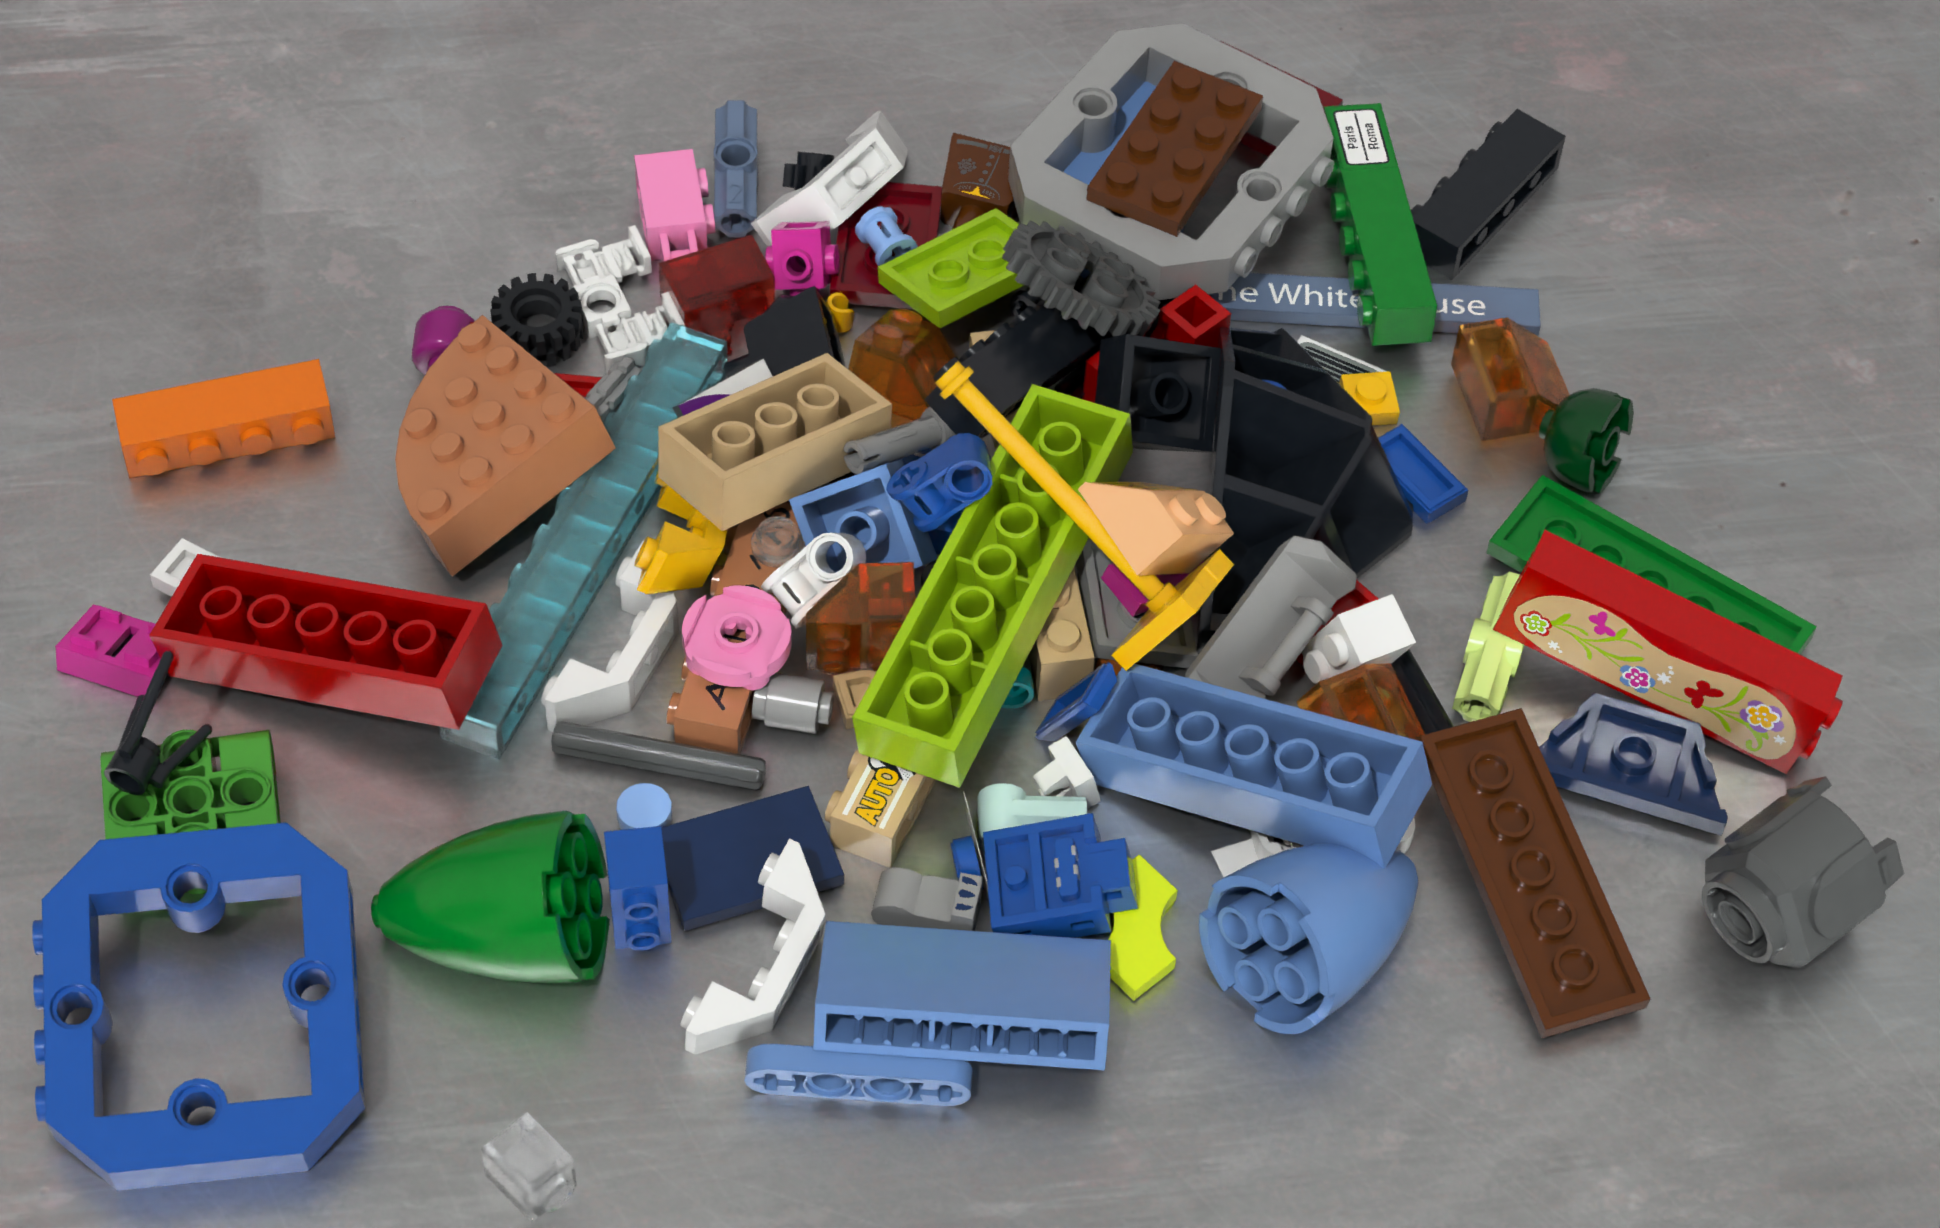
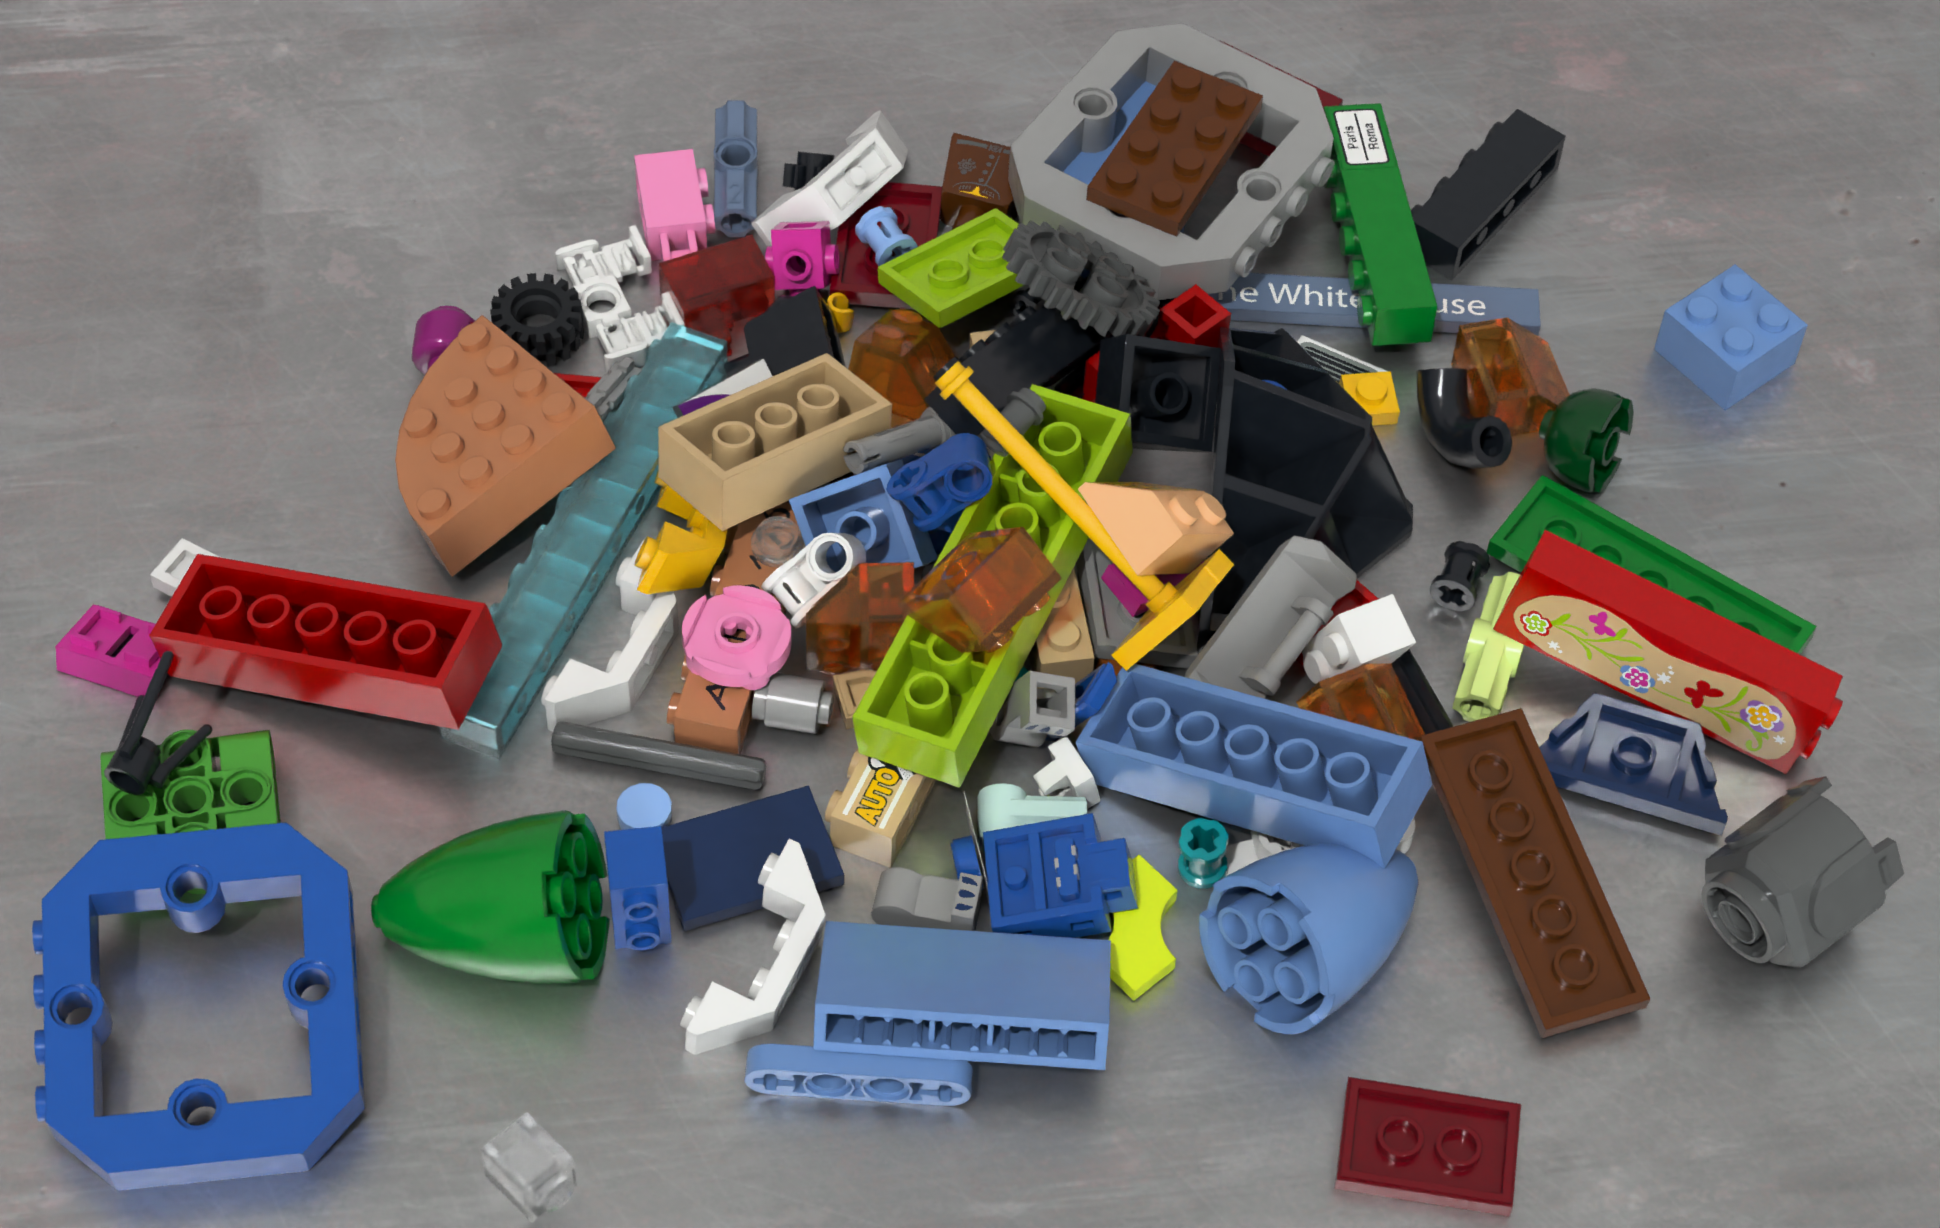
orange brick [112,359,336,479] -> none
blue tile [1378,424,1468,524] -> none
none -> clear orange slope [897,527,1062,653]
none -> dark grey pin [980,388,1046,457]
none -> light grey leg [990,671,1075,747]
none -> teal bush [1178,818,1228,889]
none -> dark red tile [1334,1077,1521,1217]
none -> black cylinder [1416,368,1512,469]
none -> black bush [1430,541,1490,611]
none -> medium blue brick [1654,264,1808,411]

